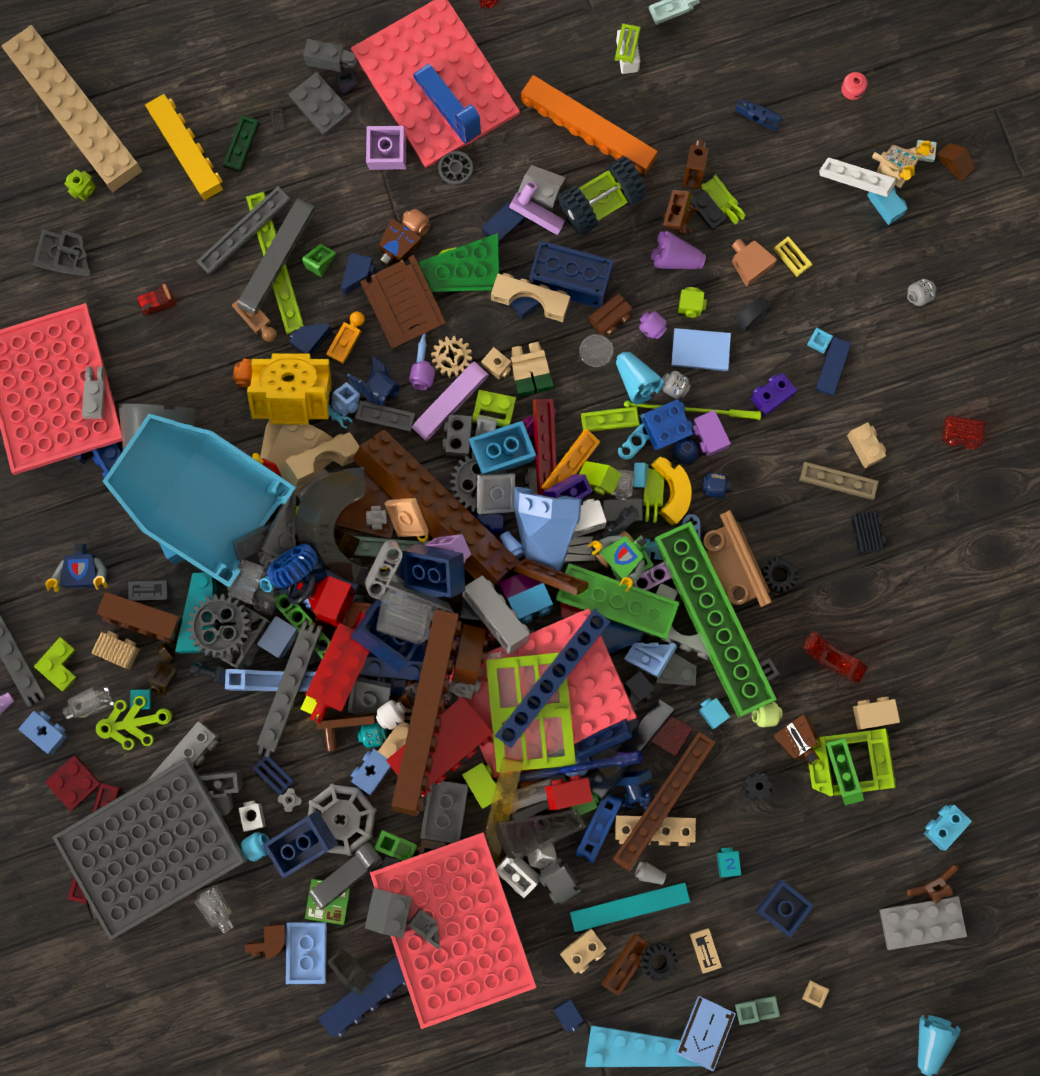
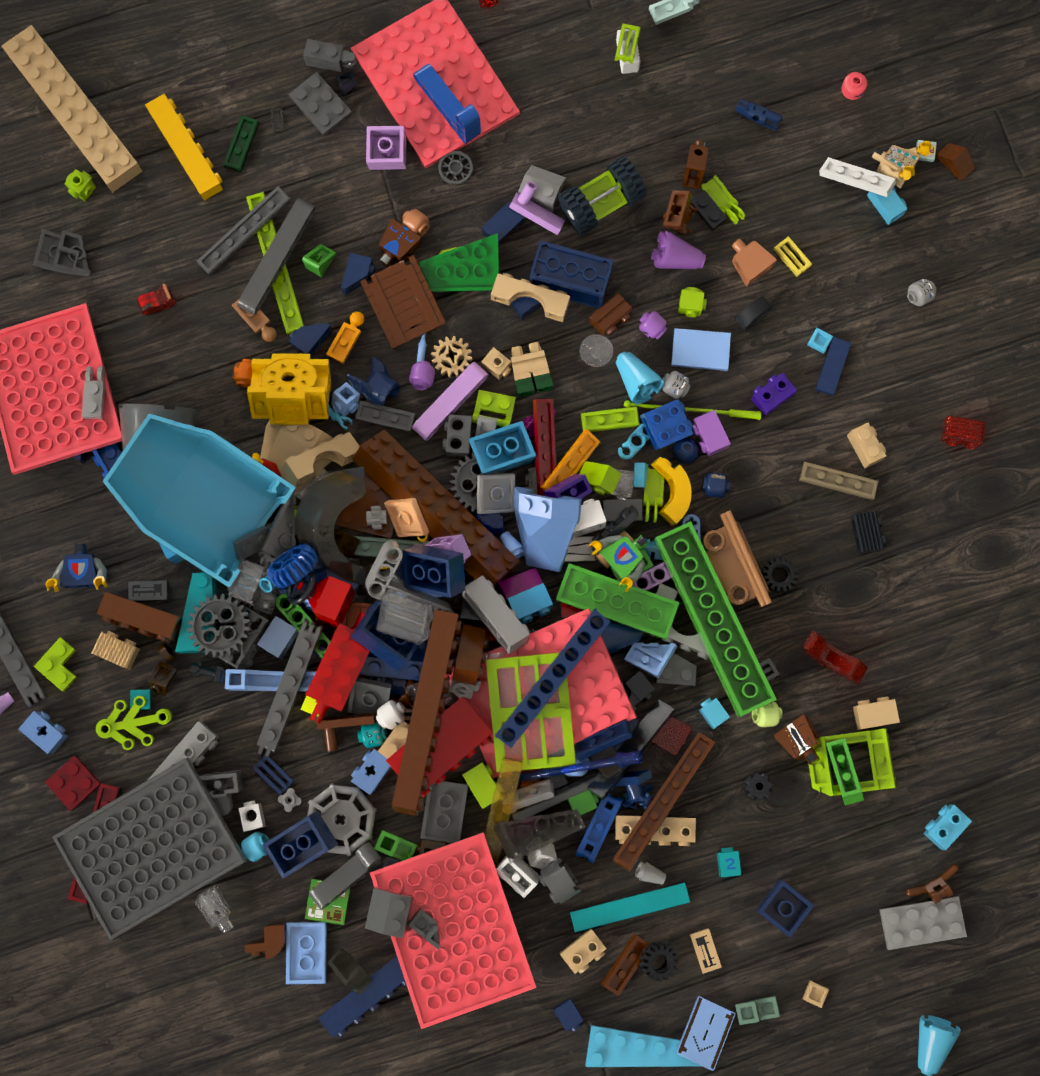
clear torso [63,687,114,719] -> none
reddish brown tile [514,559,589,596] -> none
orange brick [521,75,658,176] -> none
red brick [545,775,593,810] -> none

